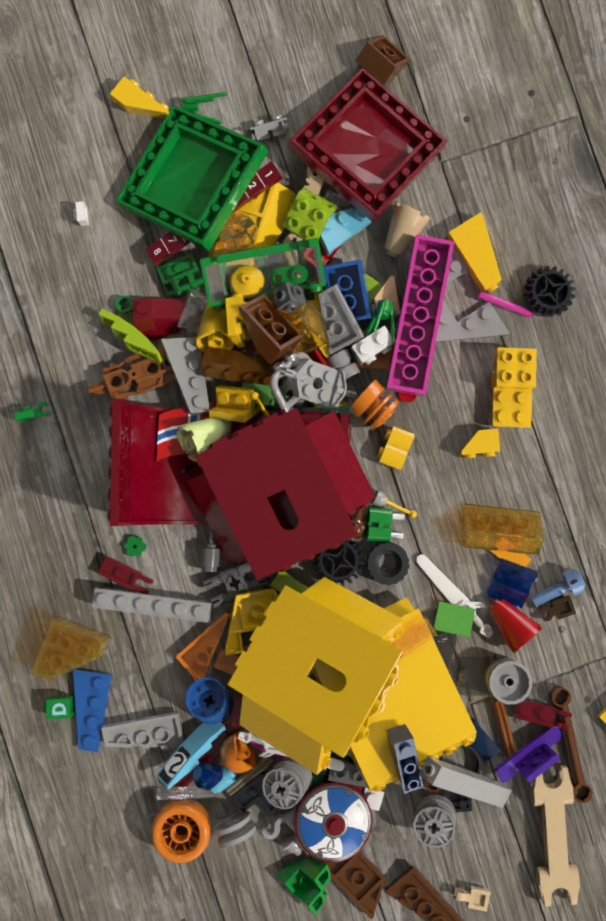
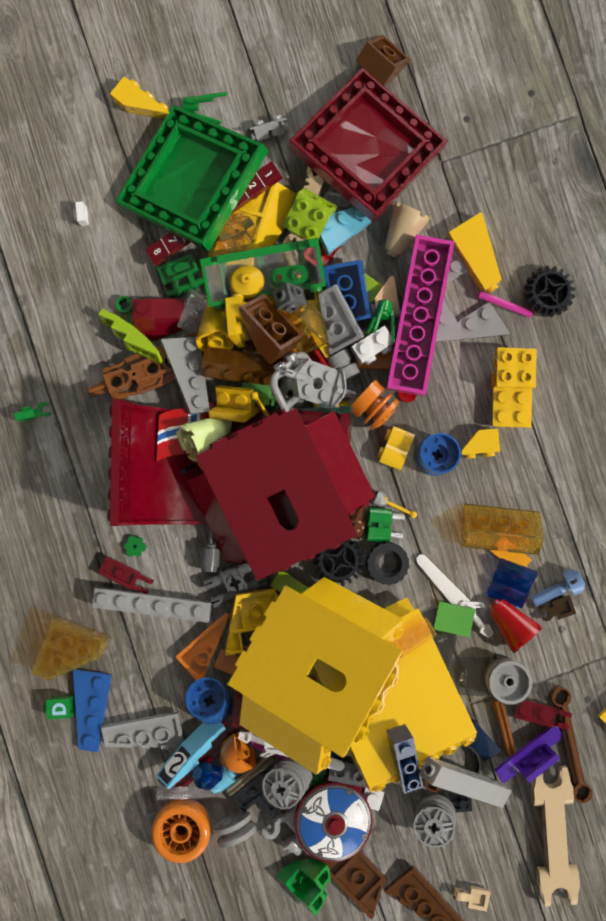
none -> blue wheel [415,433,461,476]

